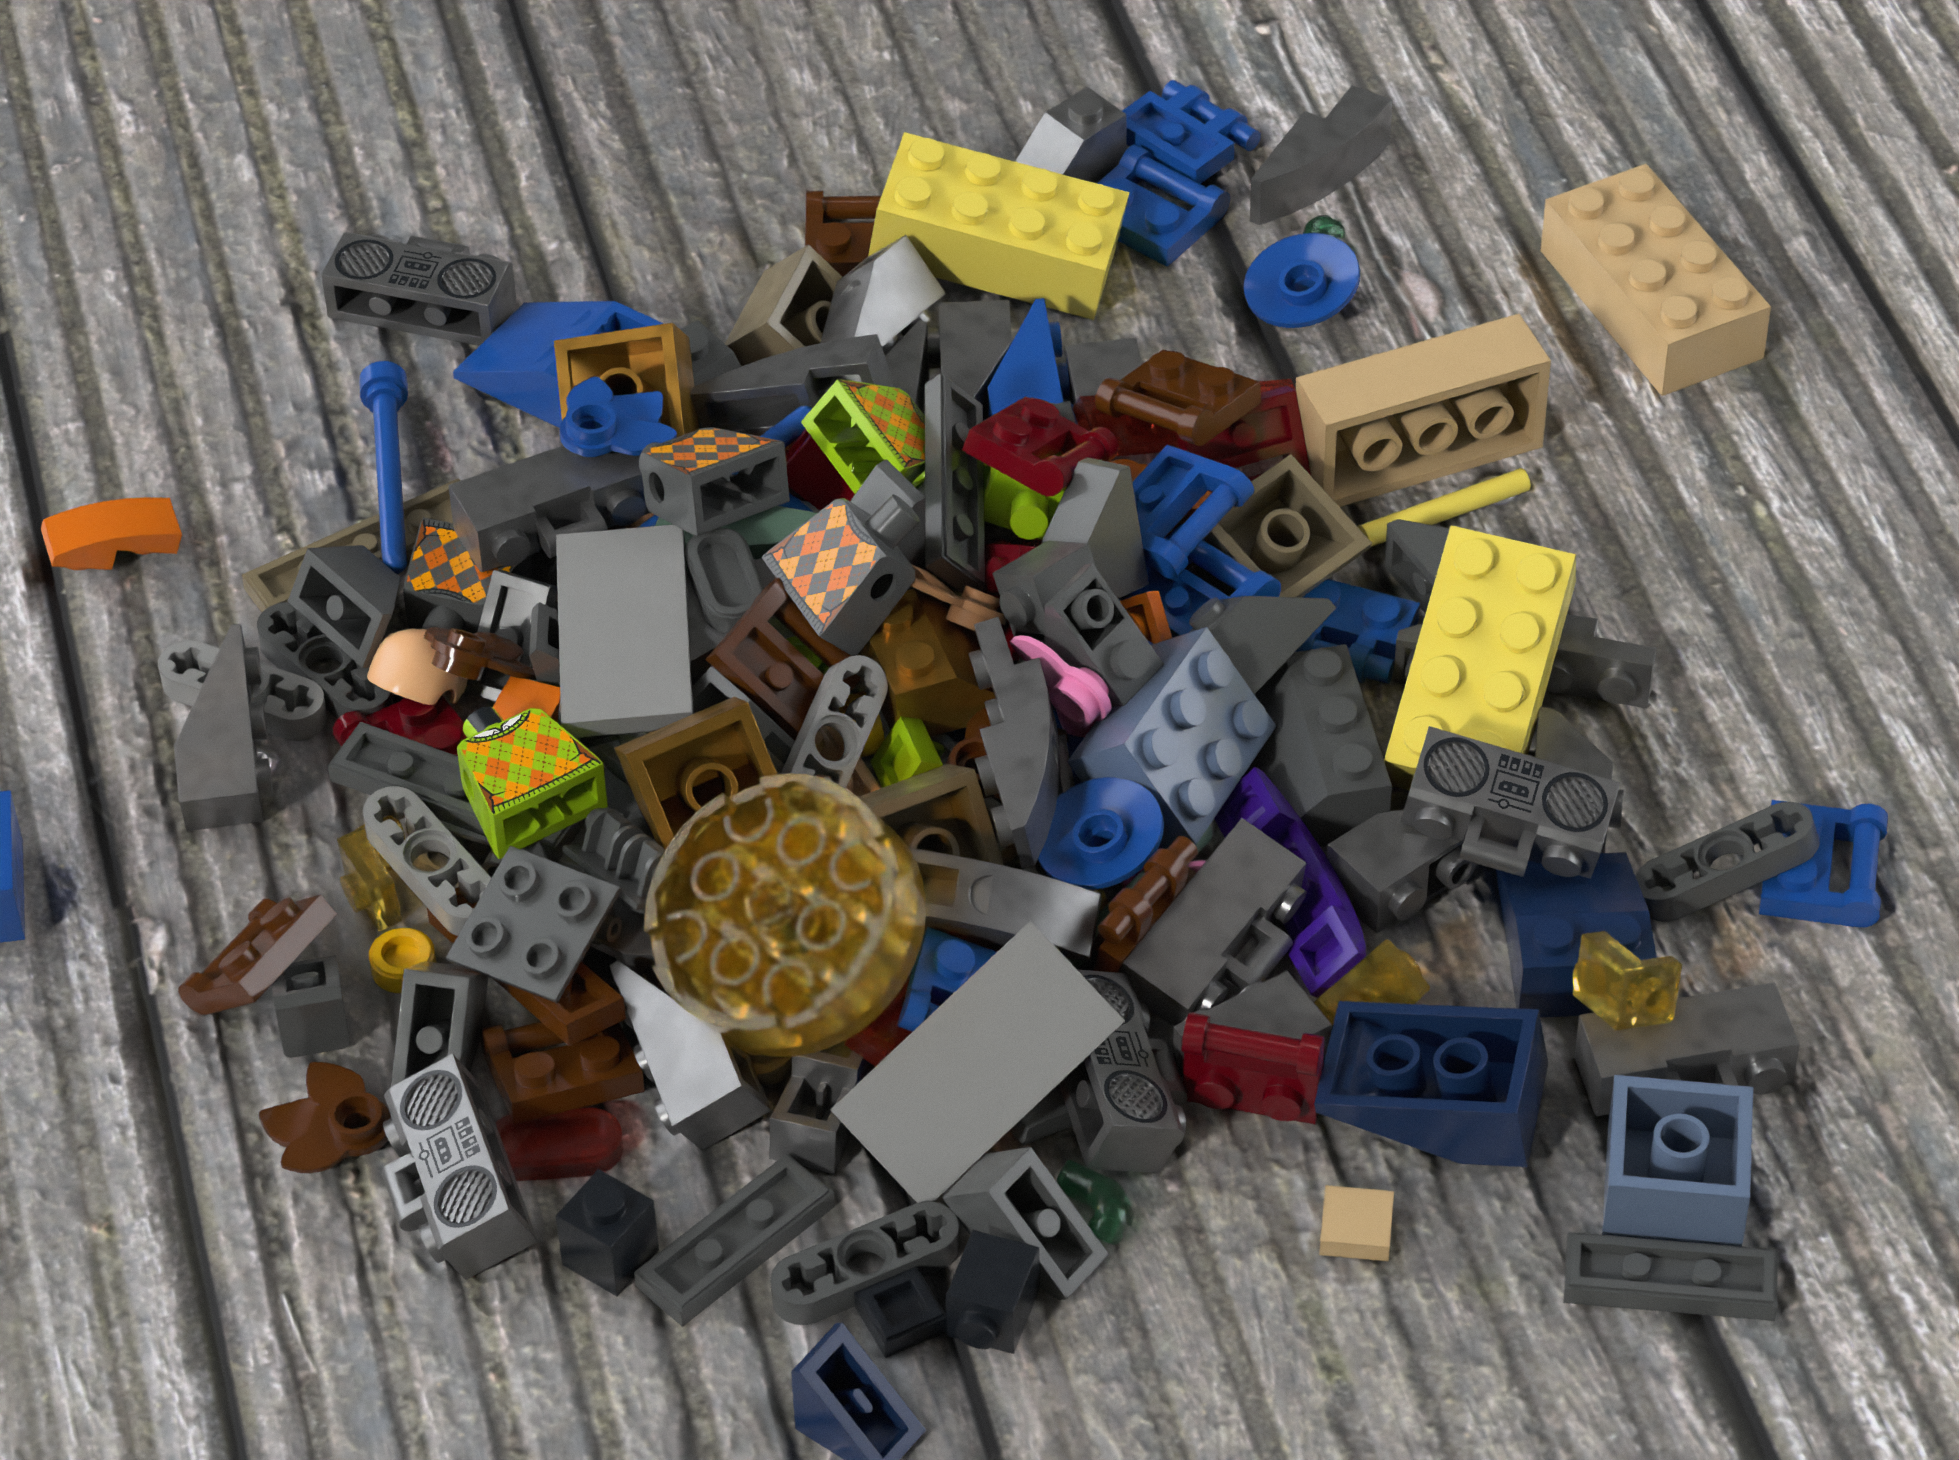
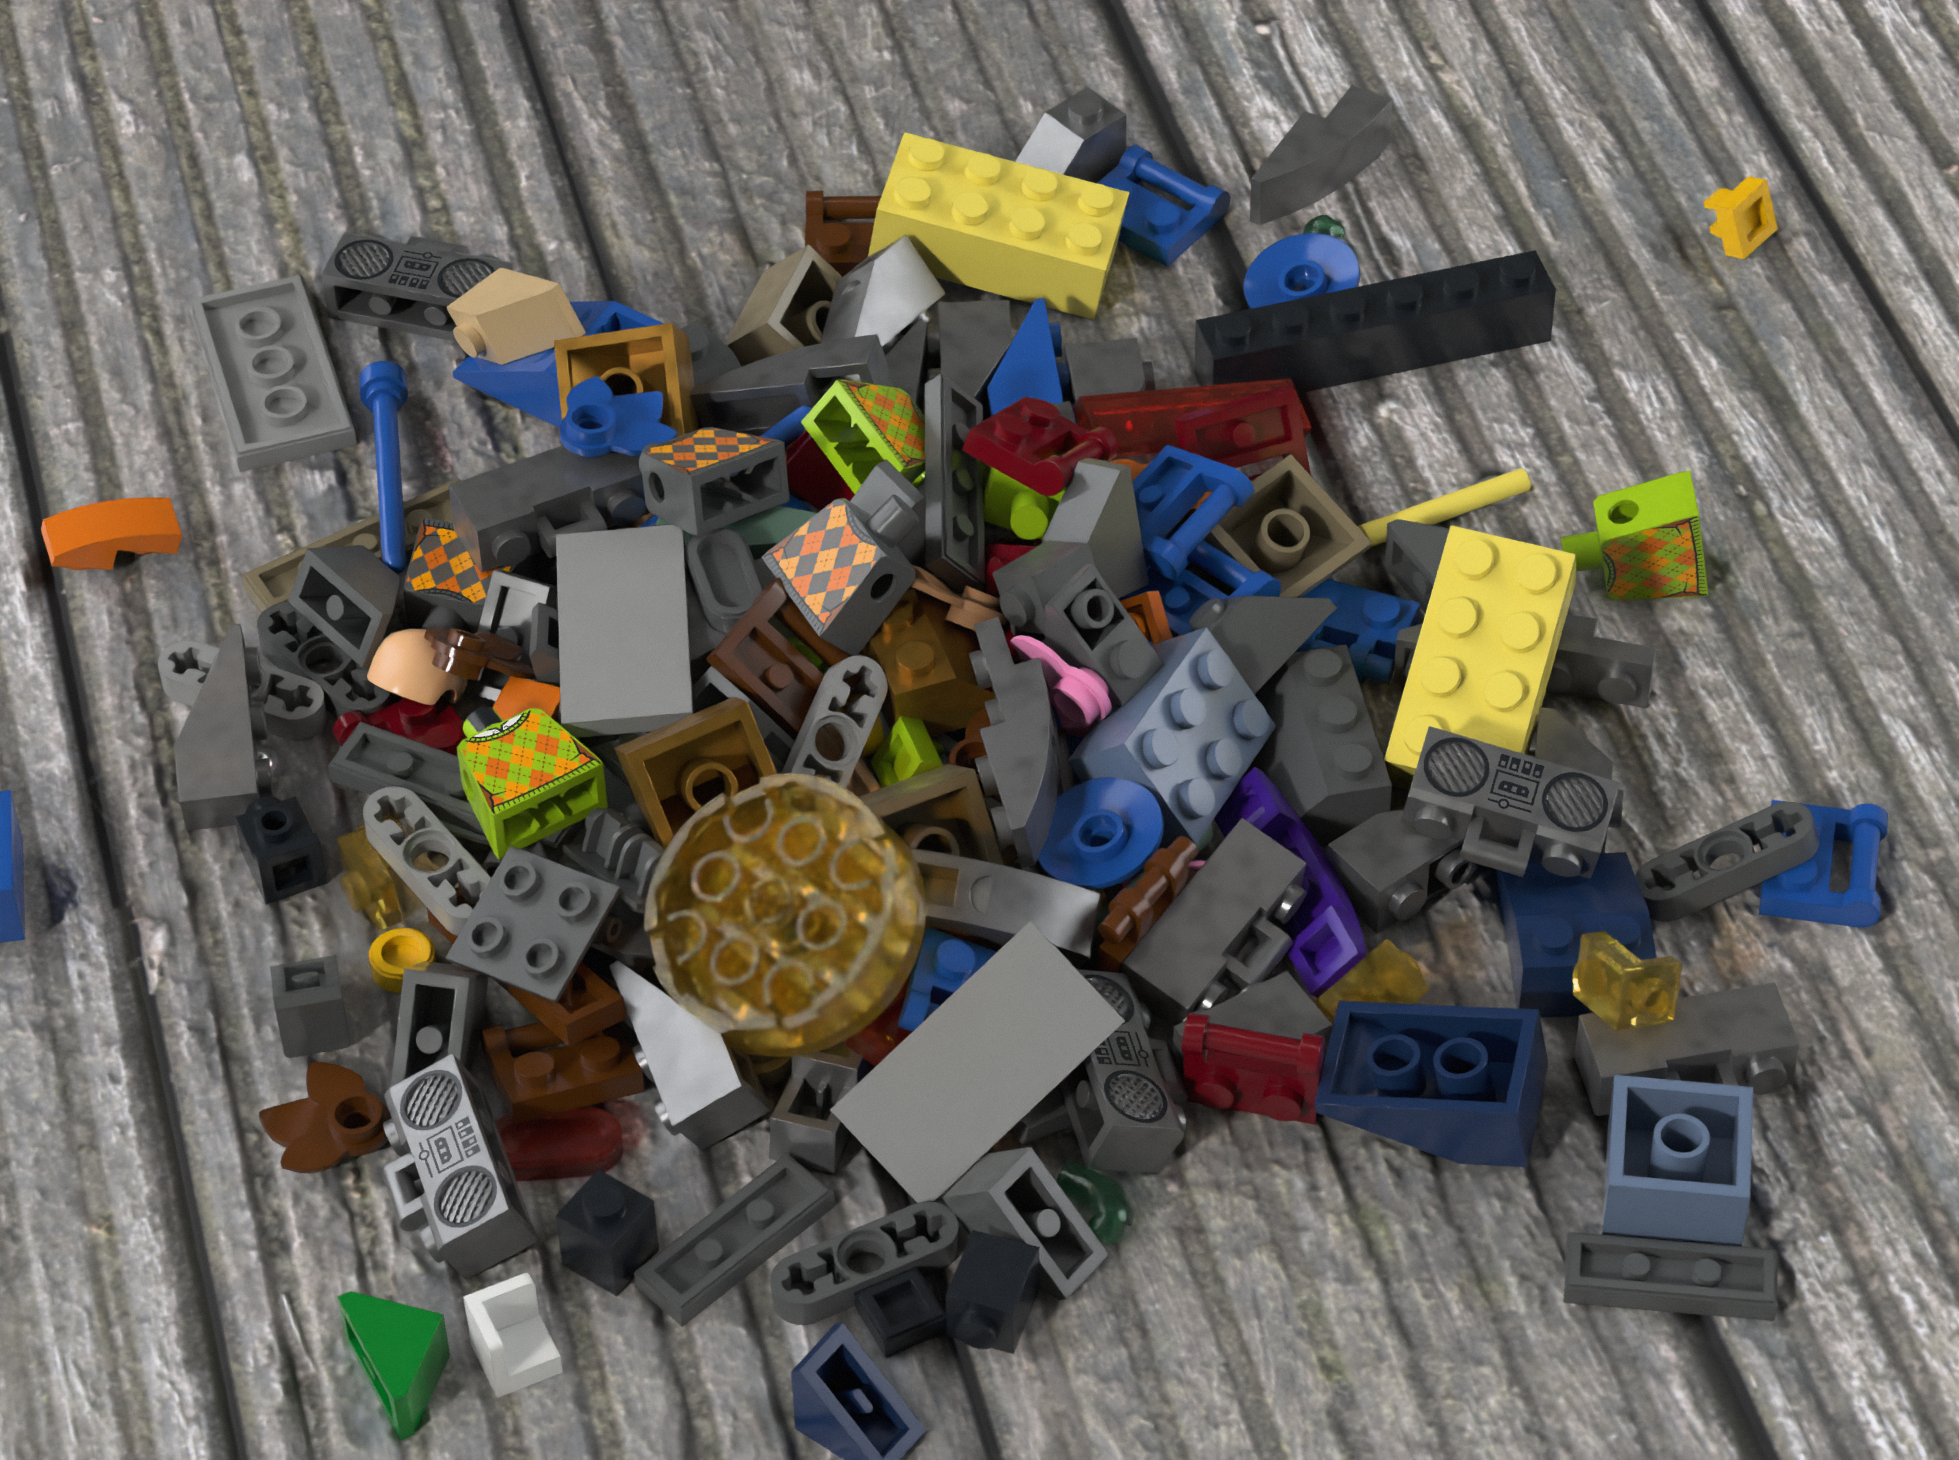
reddish brown plate [178,894,337,1015] -> none
reddish brown plate [1095,349,1261,446] -> none
blue plate [1122,80,1261,184] -> none
tan brick [1296,313,1551,507] -> none
tan tile [1319,1185,1394,1261] -> none
tan brick [1541,164,1771,396] -> none
none -> light grey tile [188,274,357,472]
none -> black brick [234,796,328,904]
none -> green slope [337,1291,450,1440]
none -> tan slope [446,267,586,365]
none -> white panel [464,1273,563,1398]
none -> black brick [1194,250,1556,407]
none -> lime torso [1560,471,1708,601]
none -> yellow tile [1703,176,1778,259]

